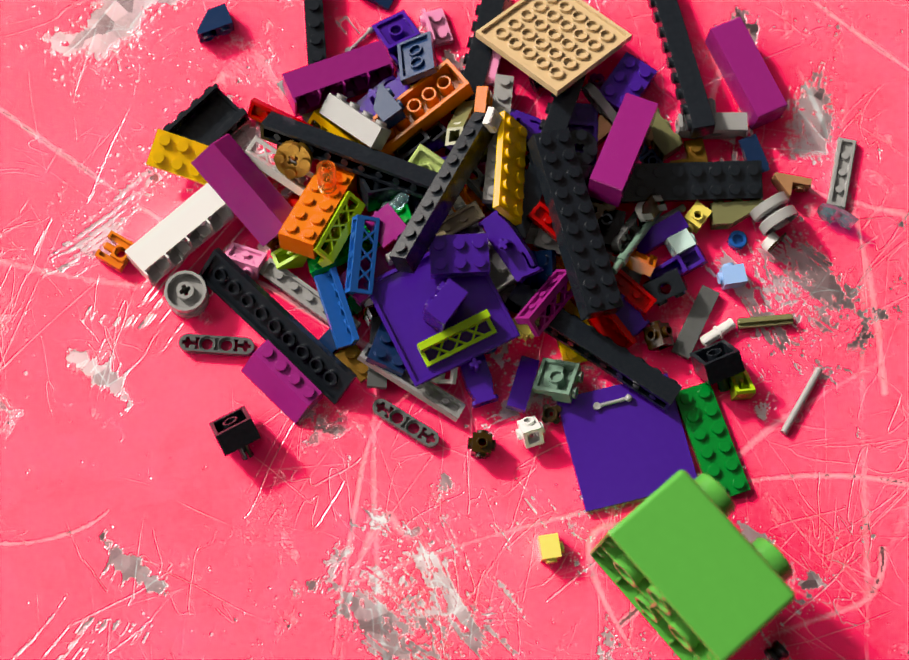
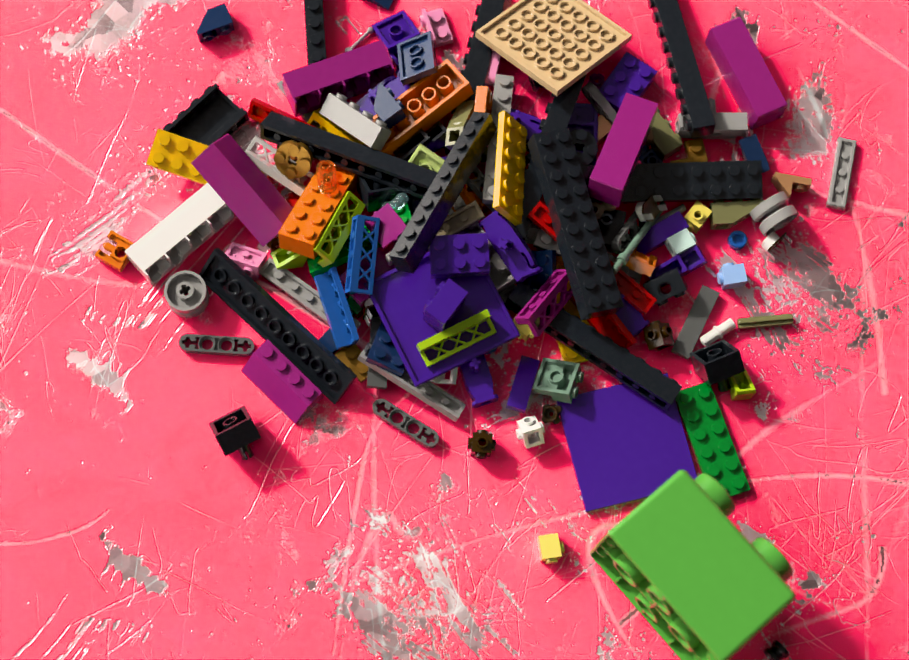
white tile [482,107,502,133] -> none
light grey hinge [593,394,632,410] -> none
light grey bar [780,367,823,435] -> none
clear light blue slope [816,203,858,230] -> none

